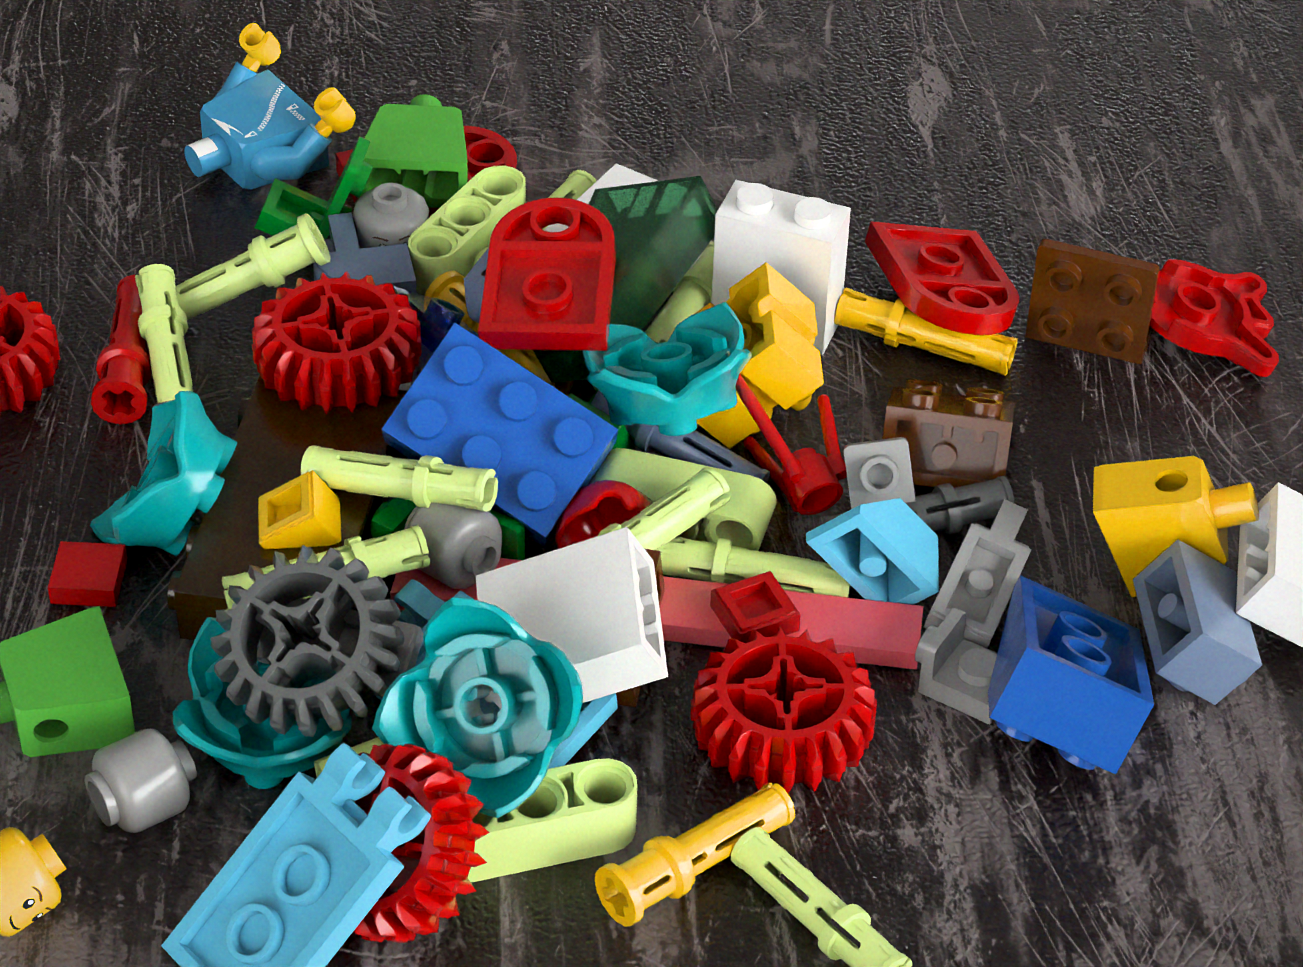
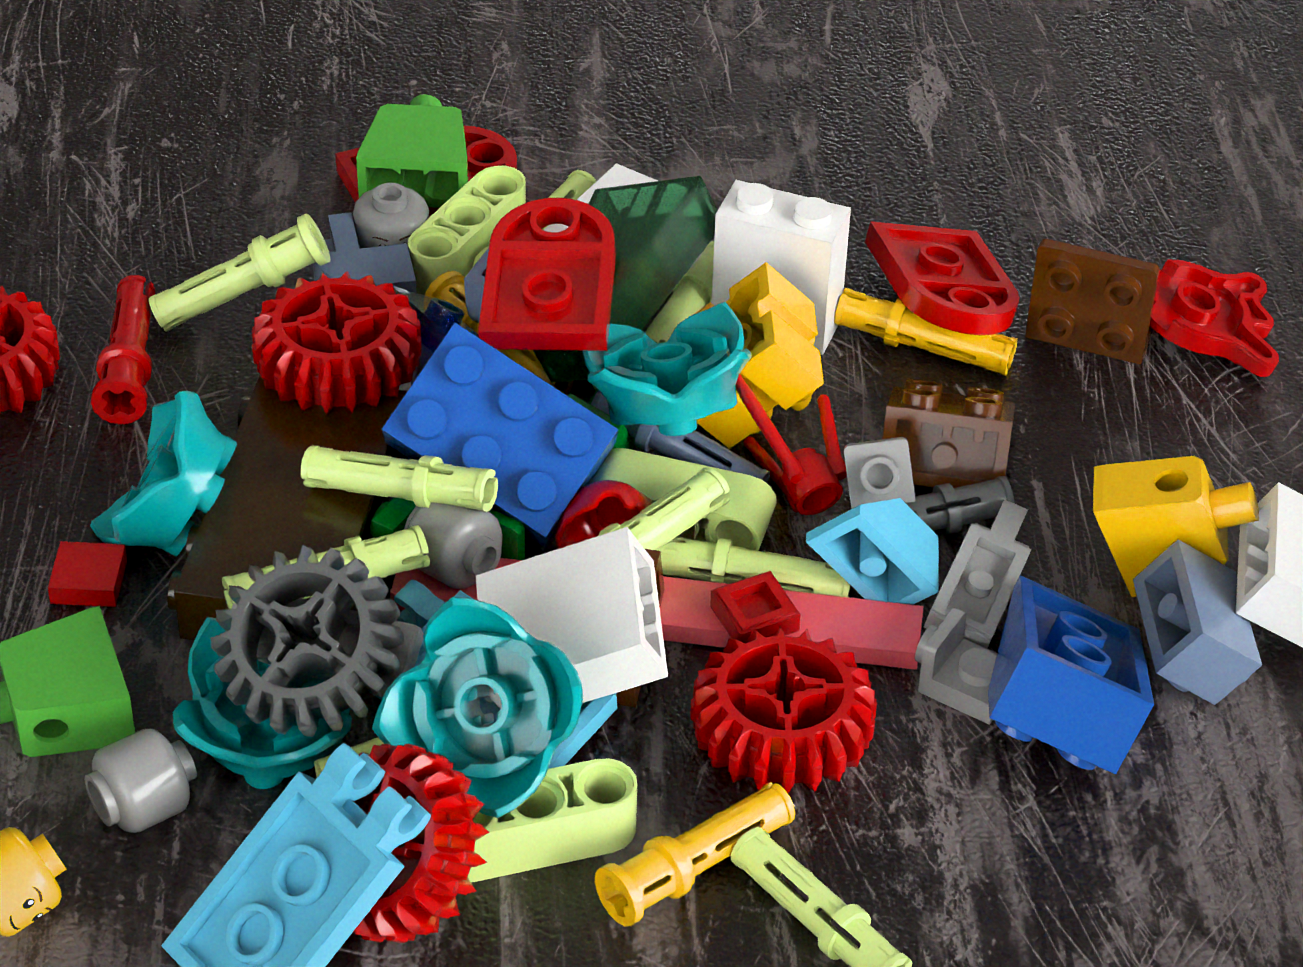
yellowish green pin [135,264,193,403] -> none
dark azure torso [184,23,356,189] -> none
green bracket [254,137,373,239] -> none
yellow slope [258,470,342,550] -> none

